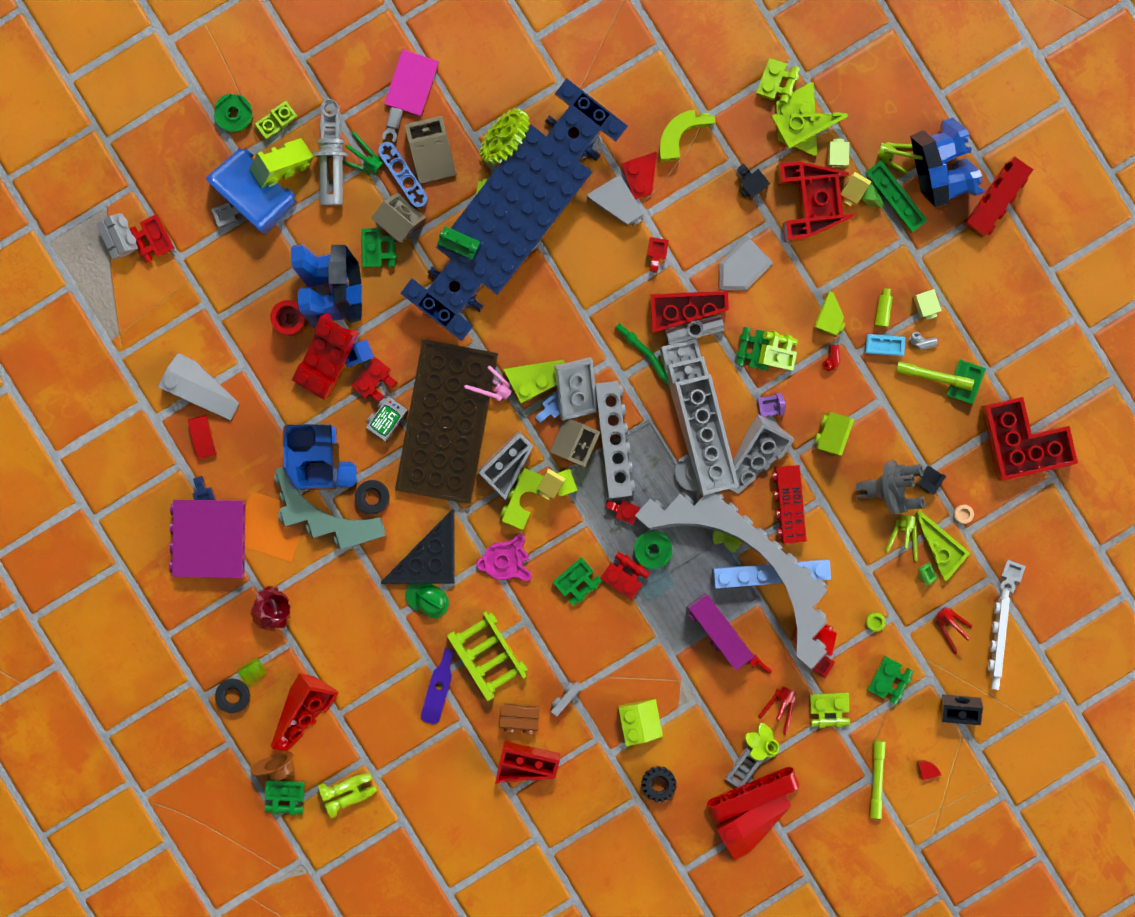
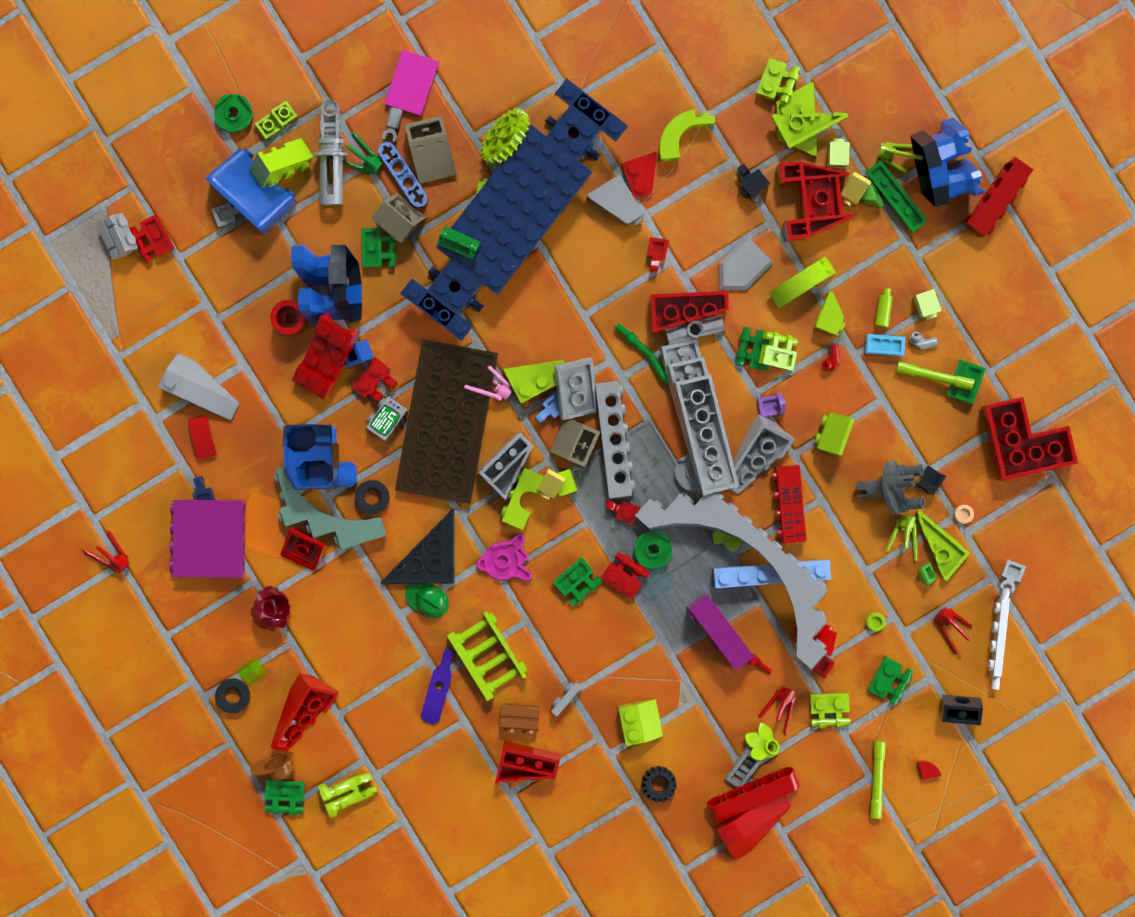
none -> red plant [83,530,130,574]
none -> red slope [280,528,328,571]
none -> lime arch [769,256,836,309]

